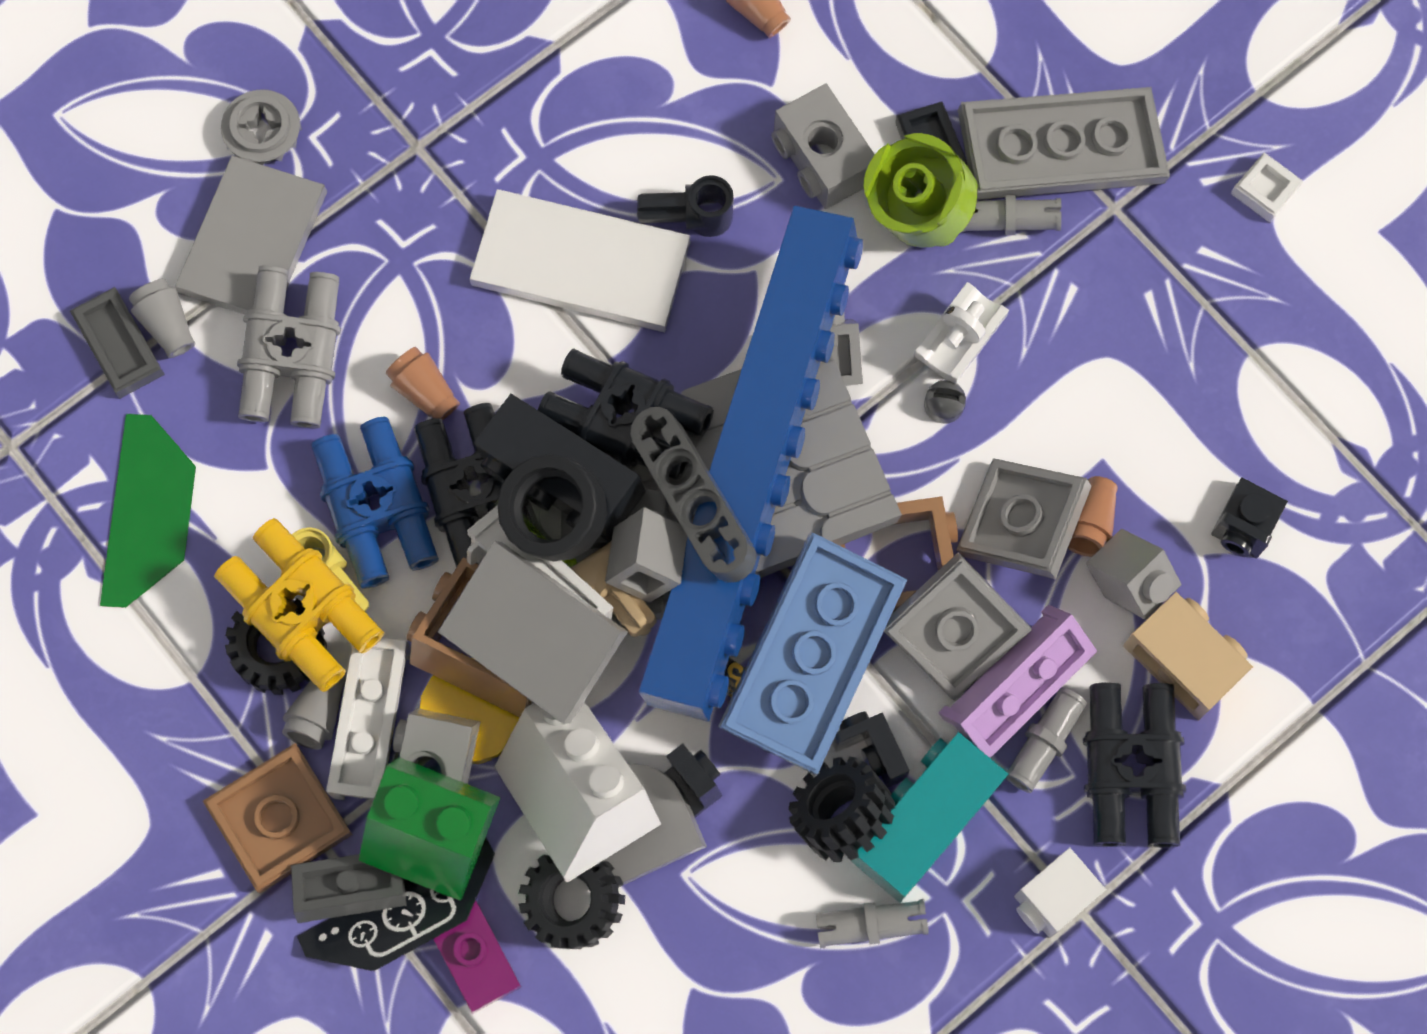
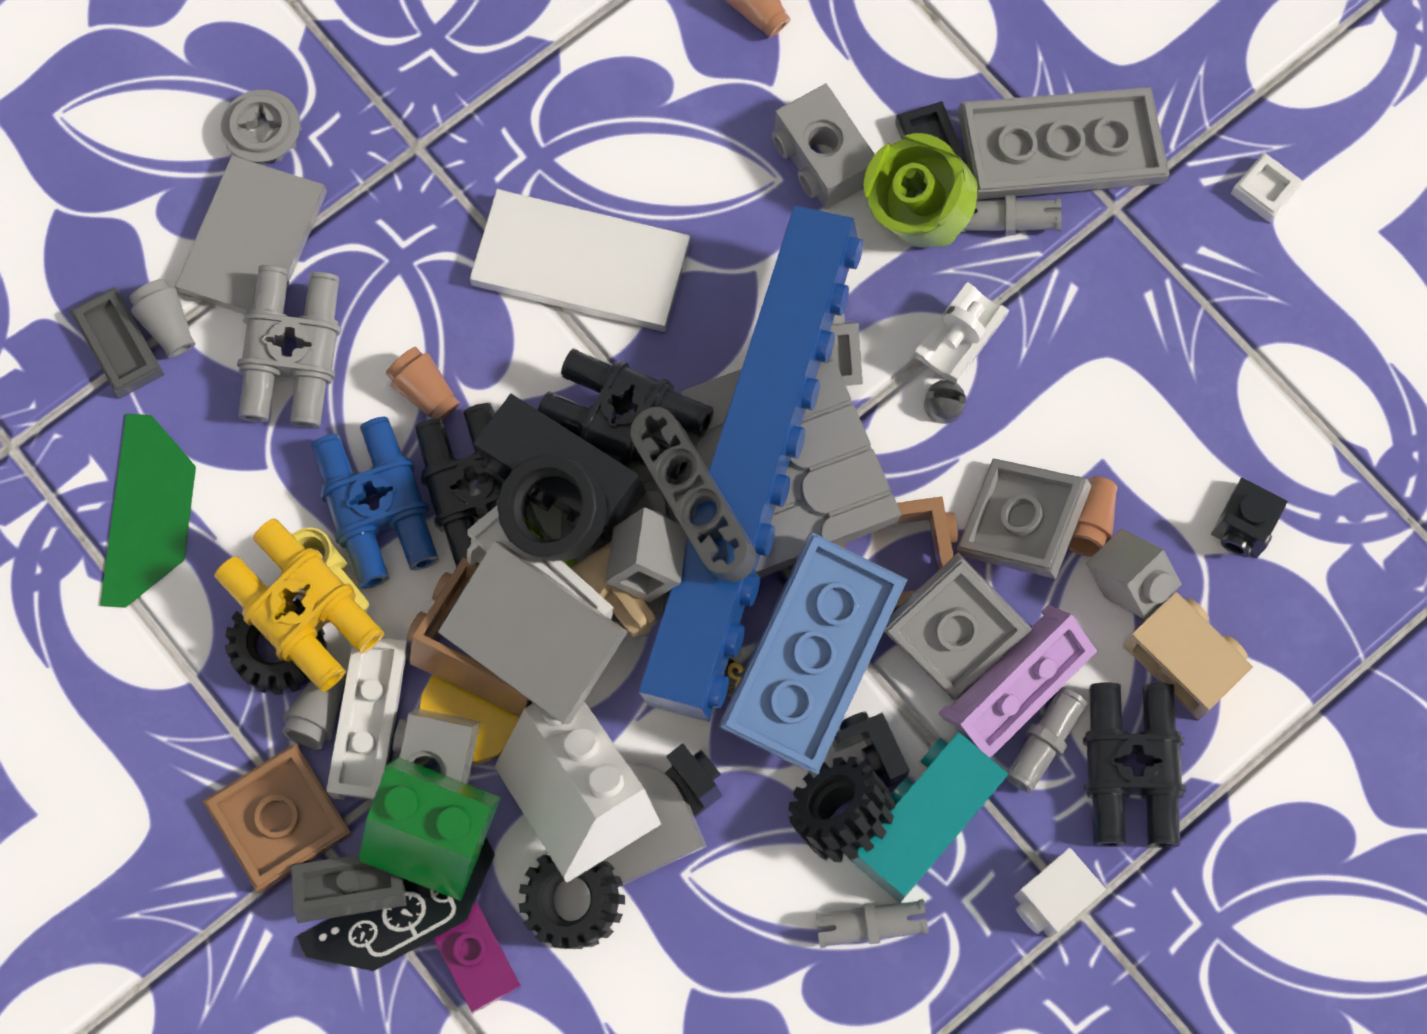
black axle [637,175,734,237] -> none

